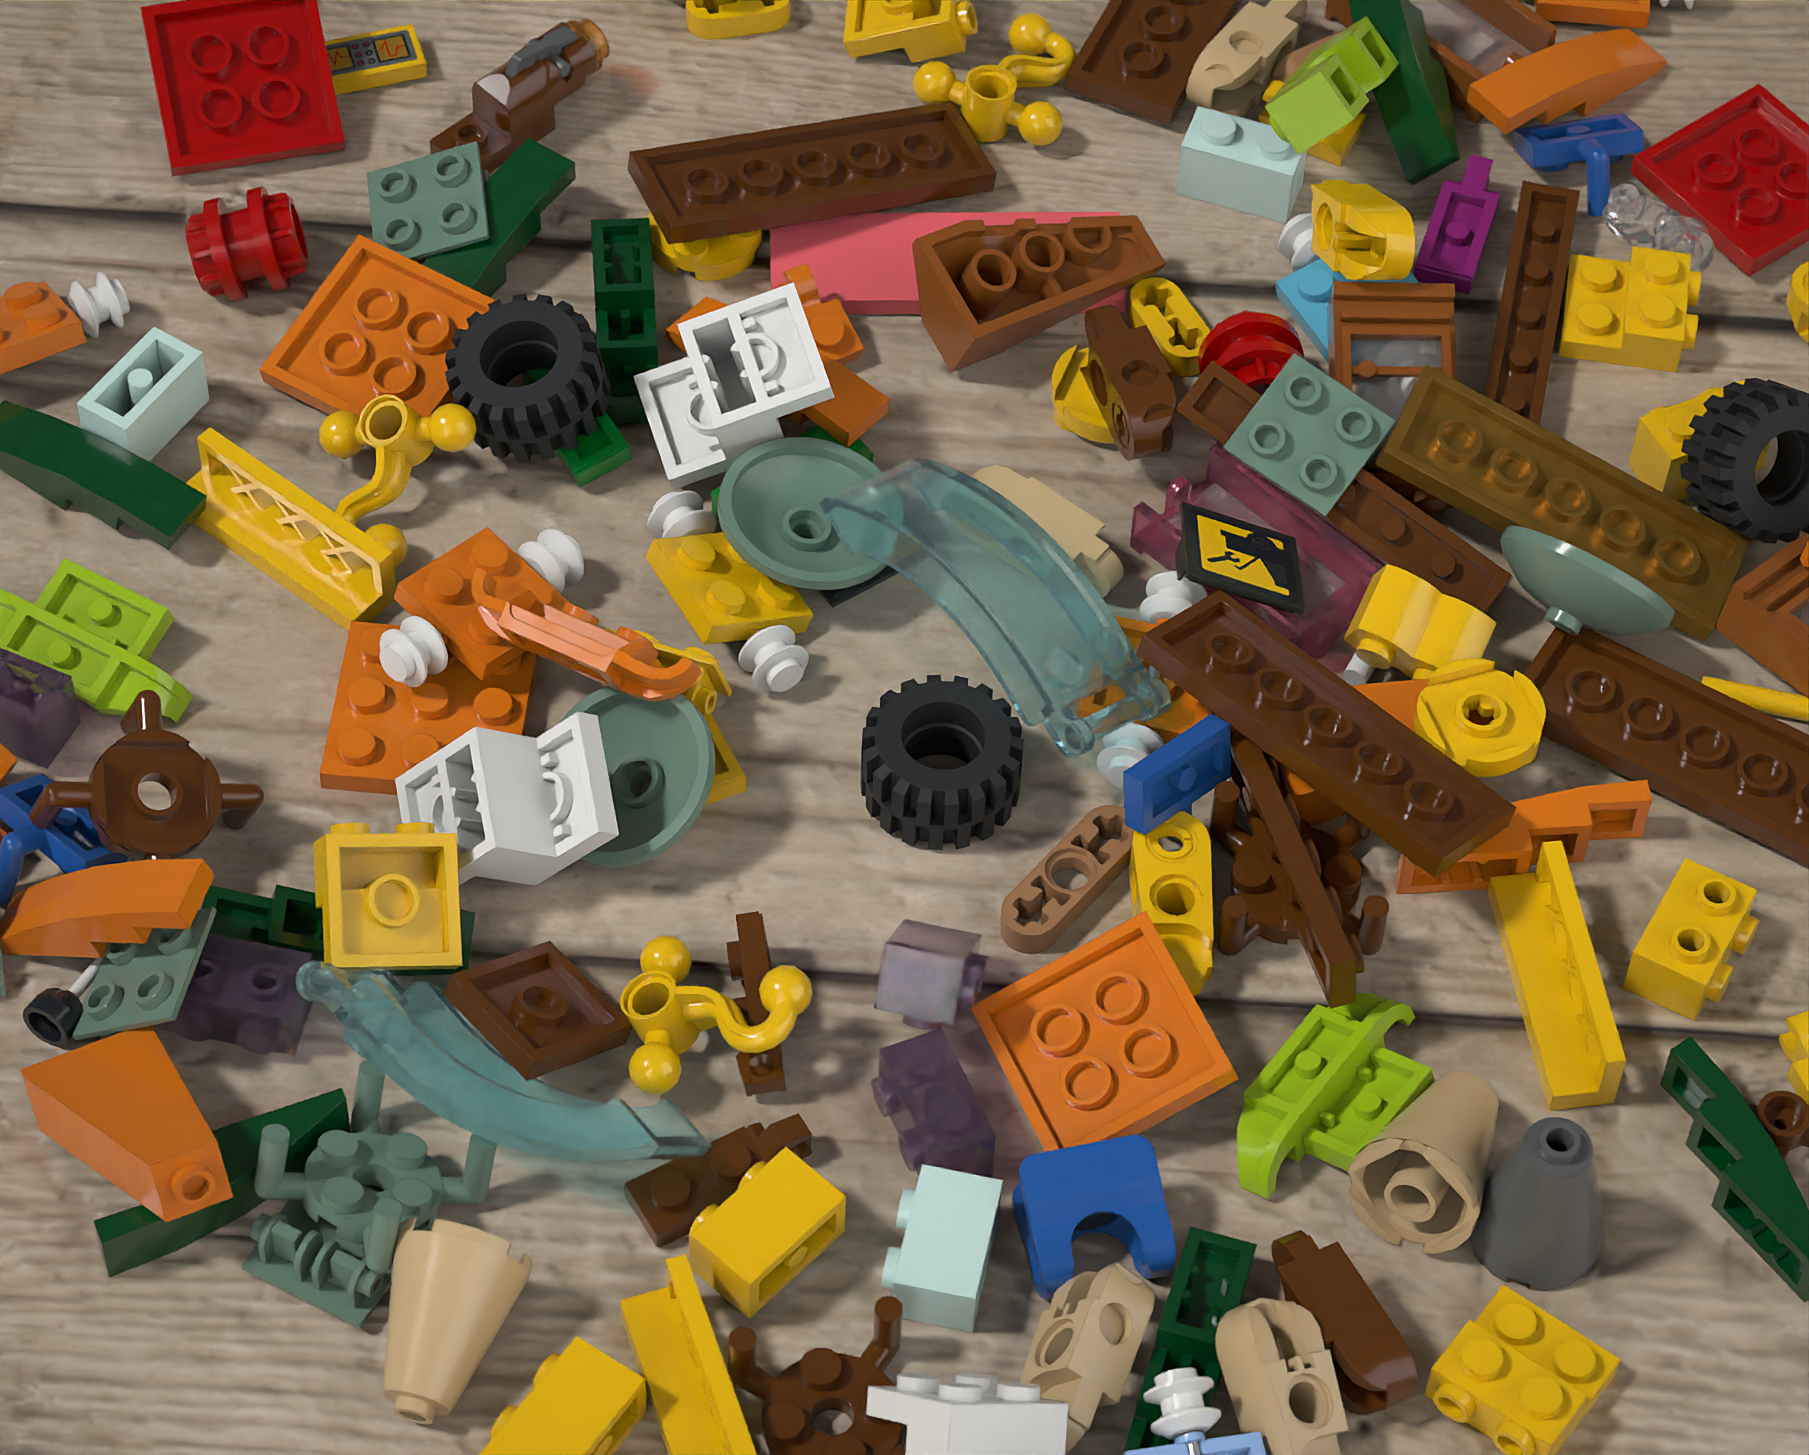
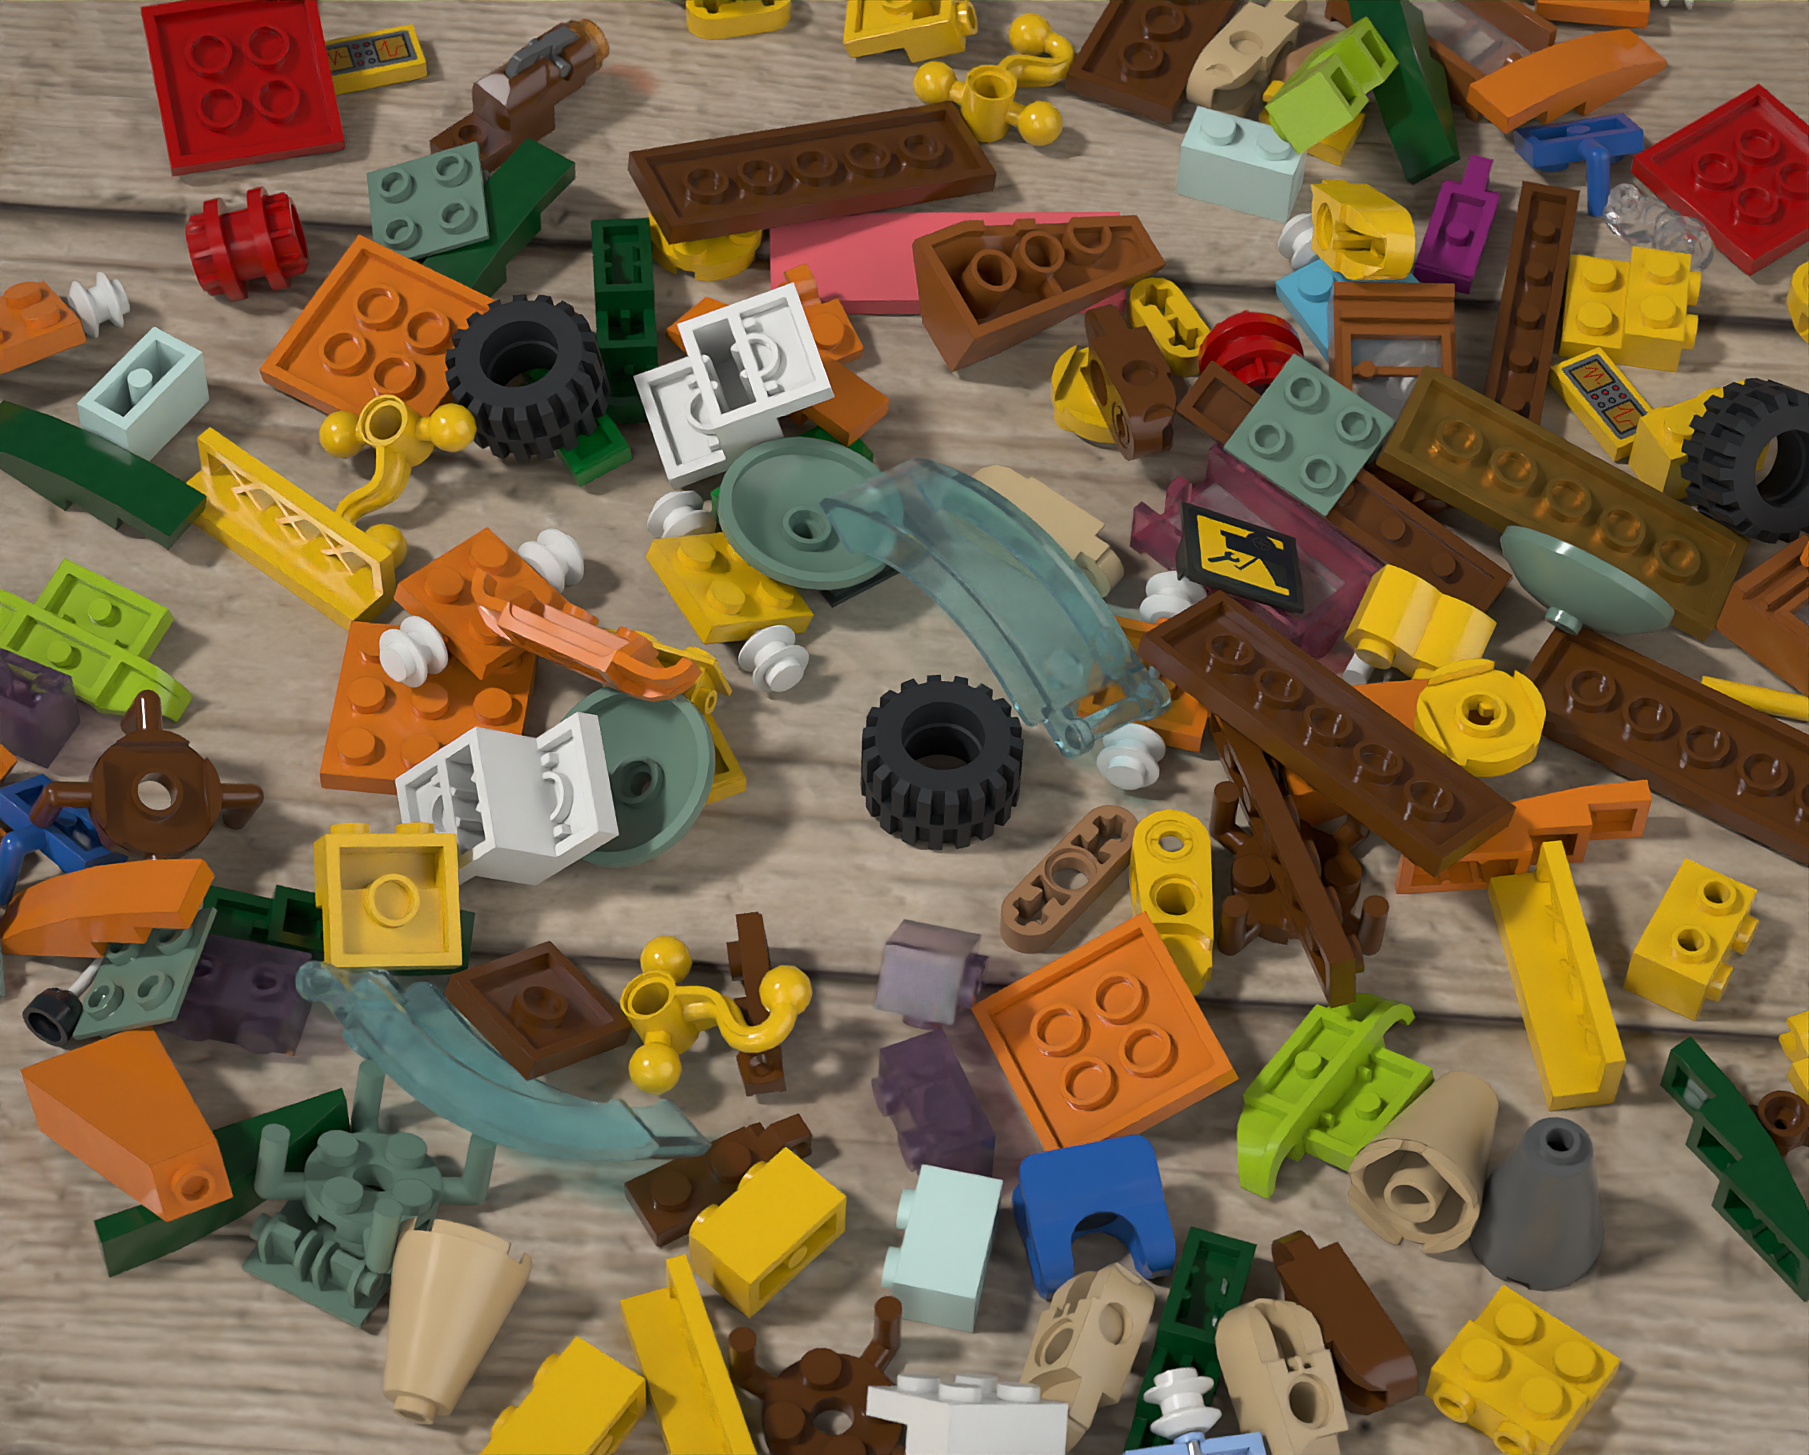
blue plate [1123,714,1232,840] -> none
none -> tile [1548,346,1653,462]

